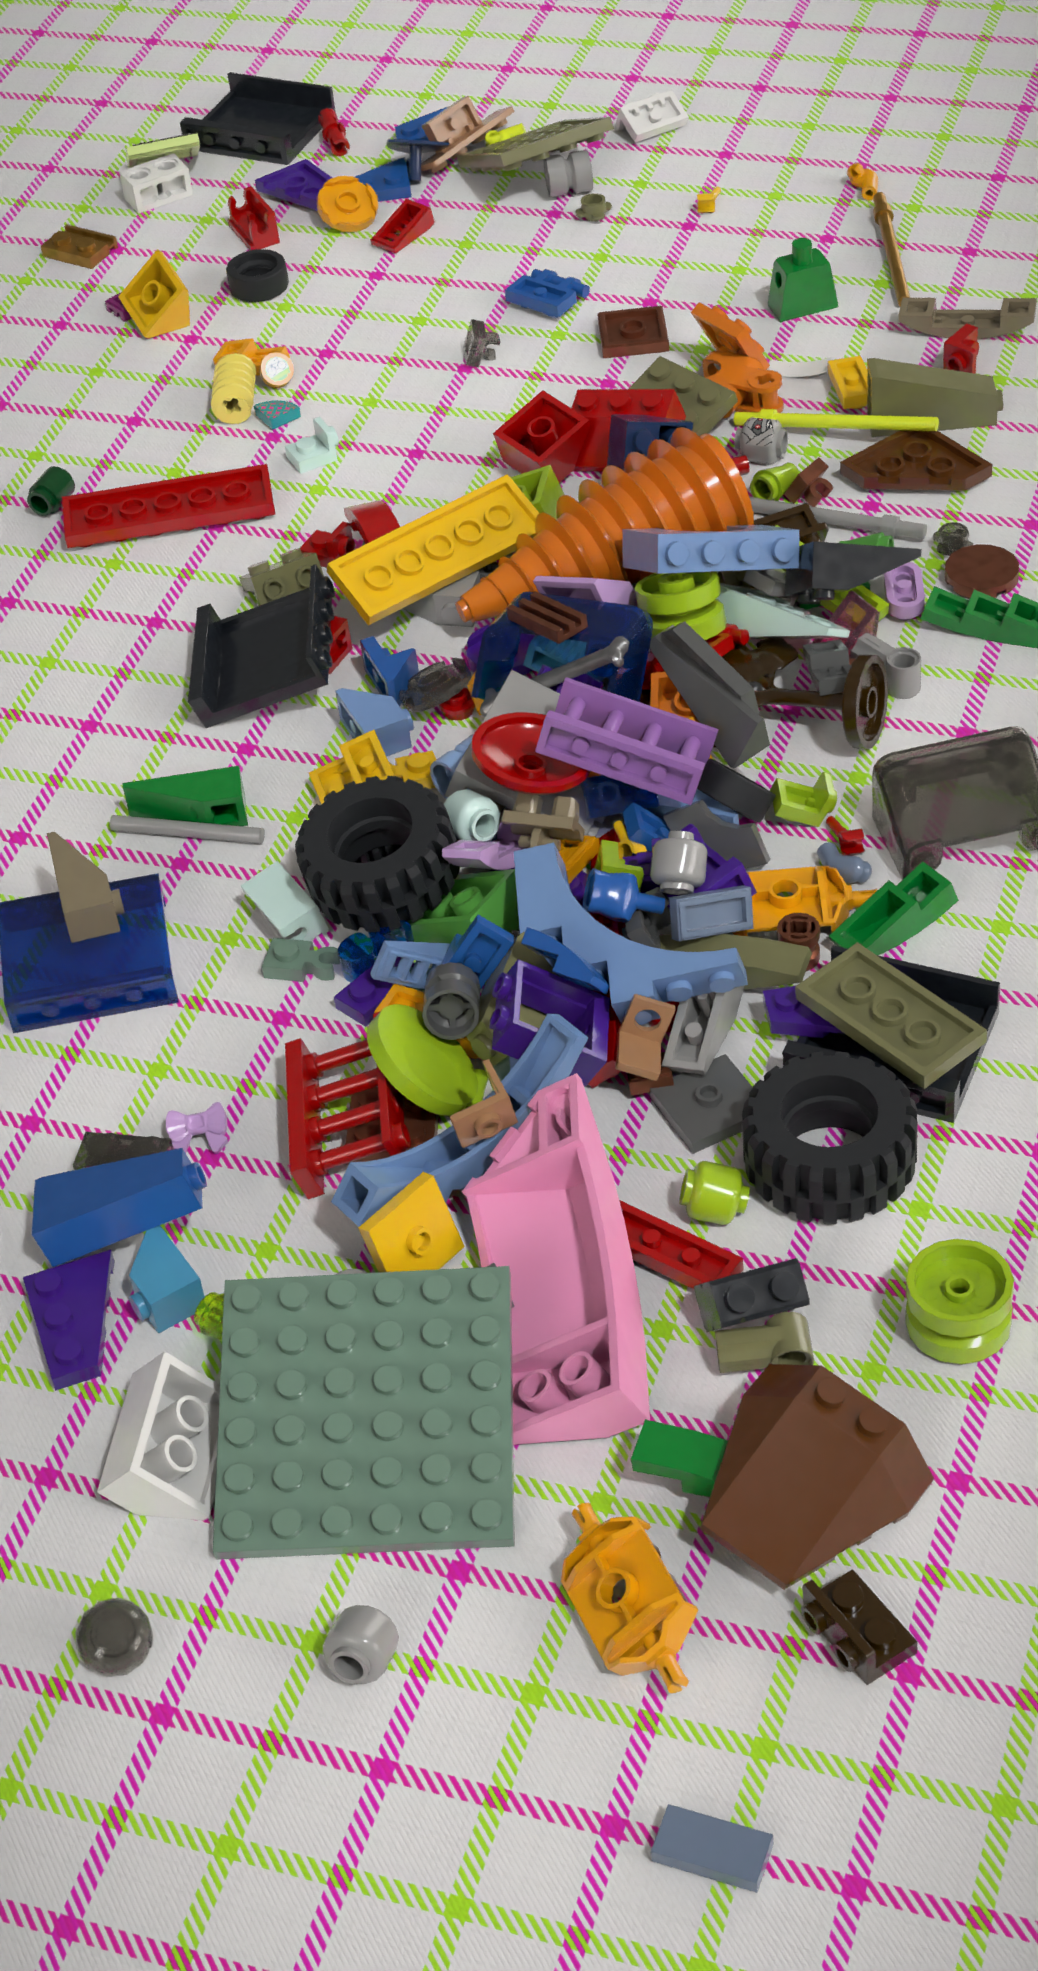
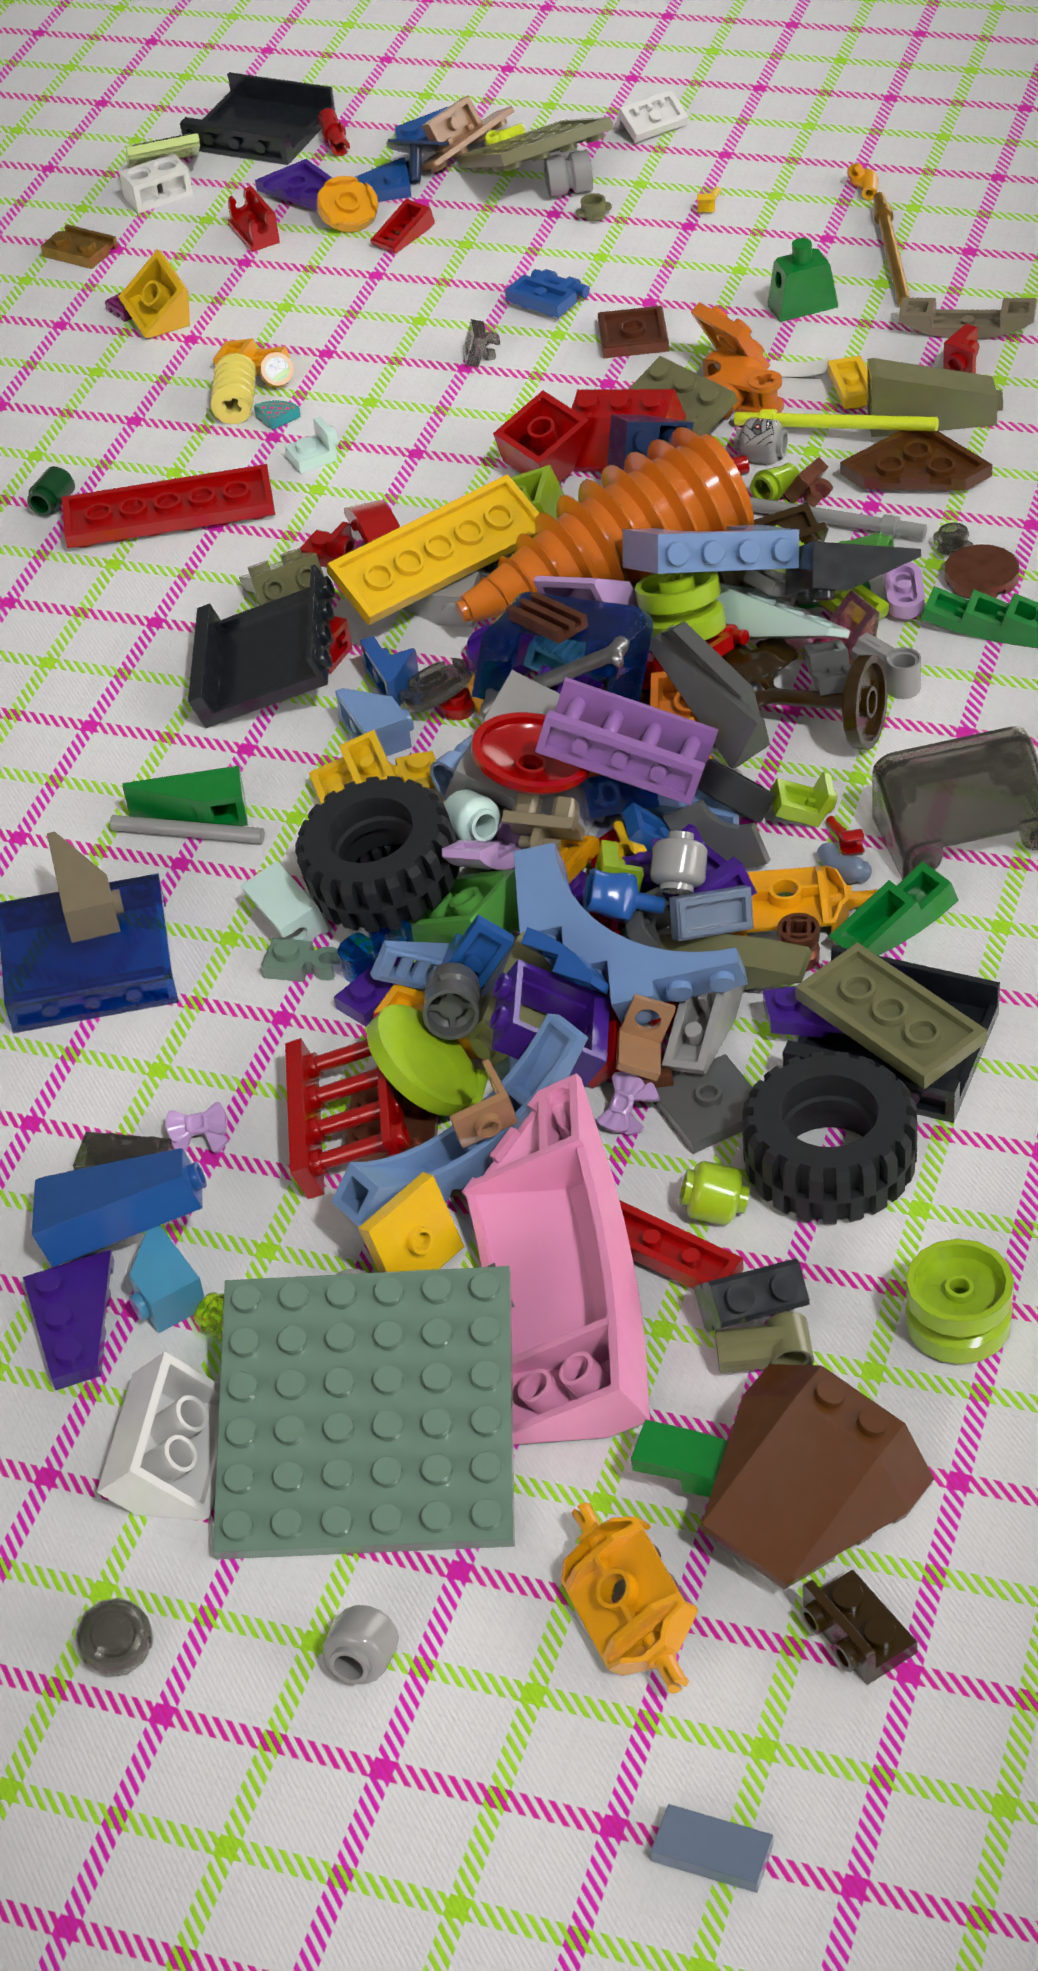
black tyre [226,249,289,302] -> none
none -> lavender piece [597,1072,660,1136]

